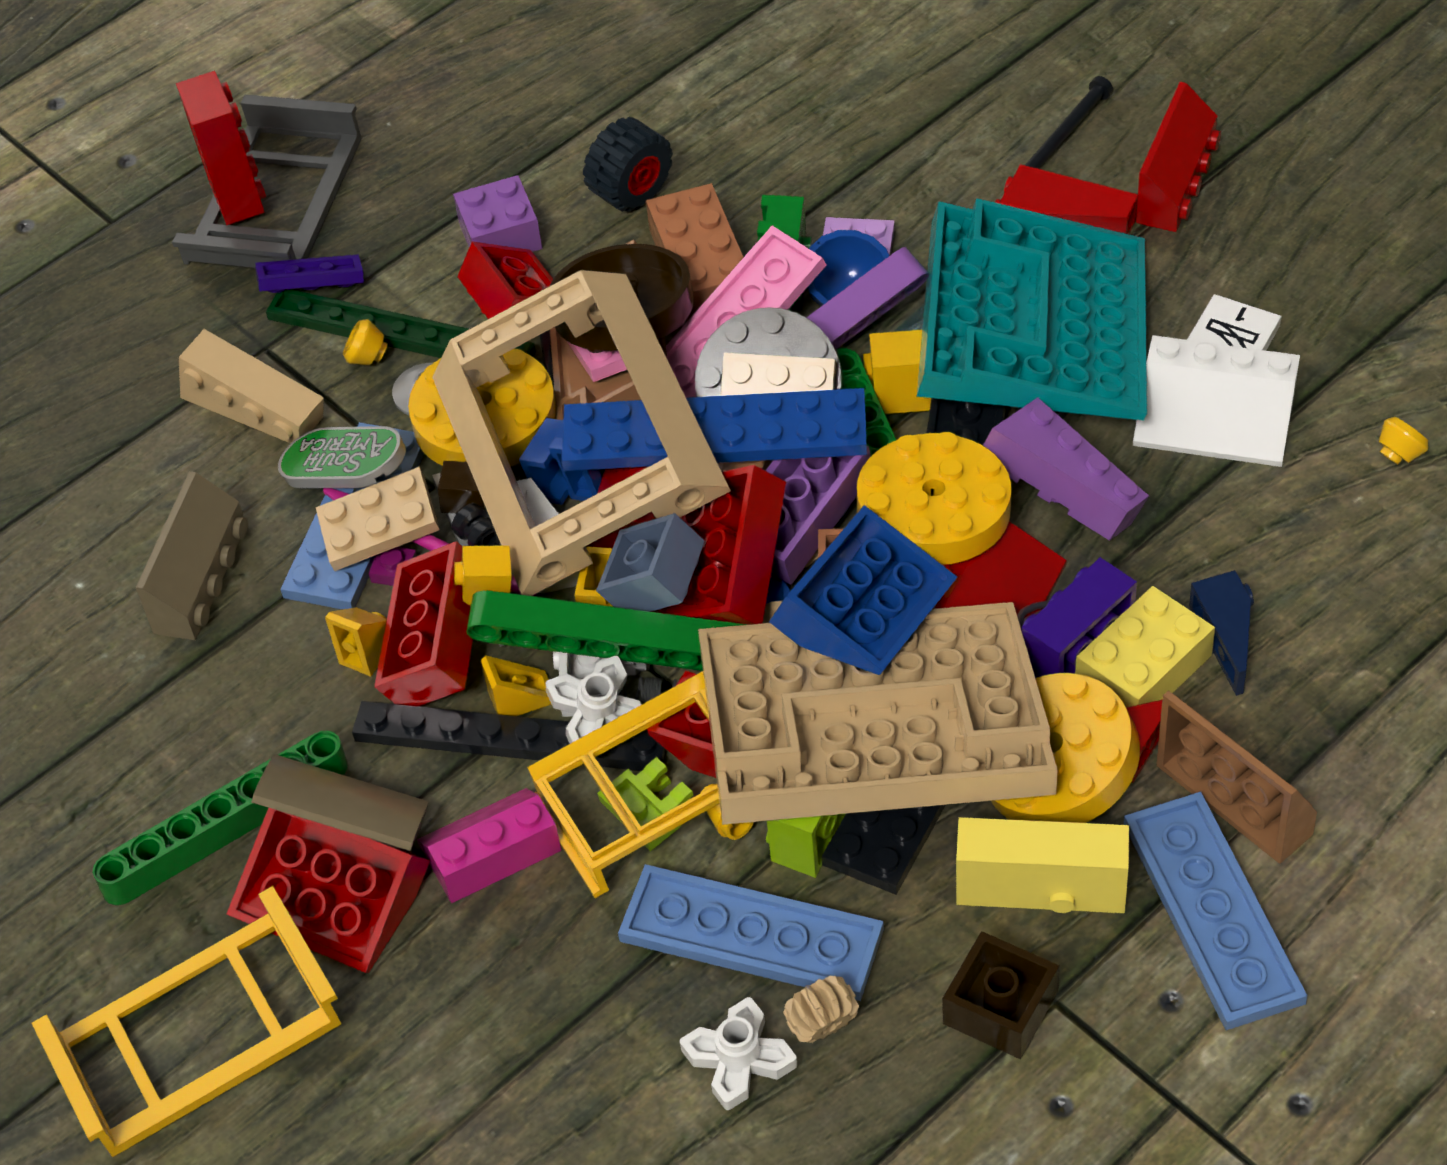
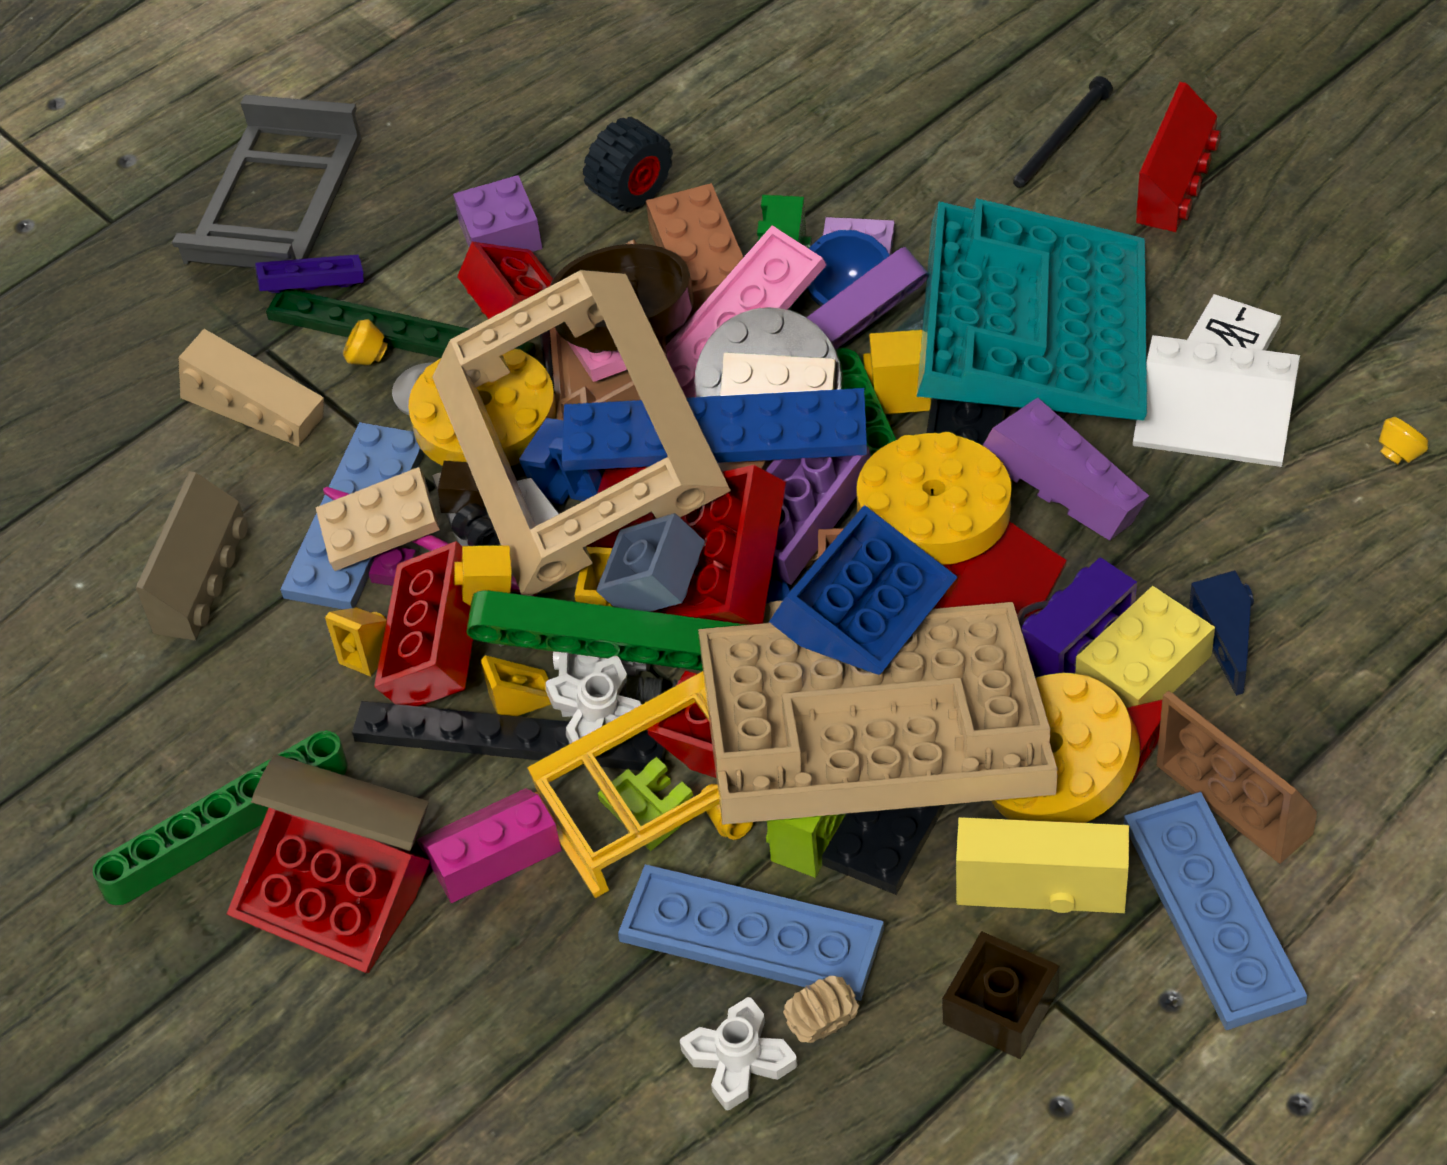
yellow piece [32,886,341,1157] -> none
red brick [175,70,266,226] -> none
tile [278,426,406,488] -> none
red slope [995,164,1138,234] -> none

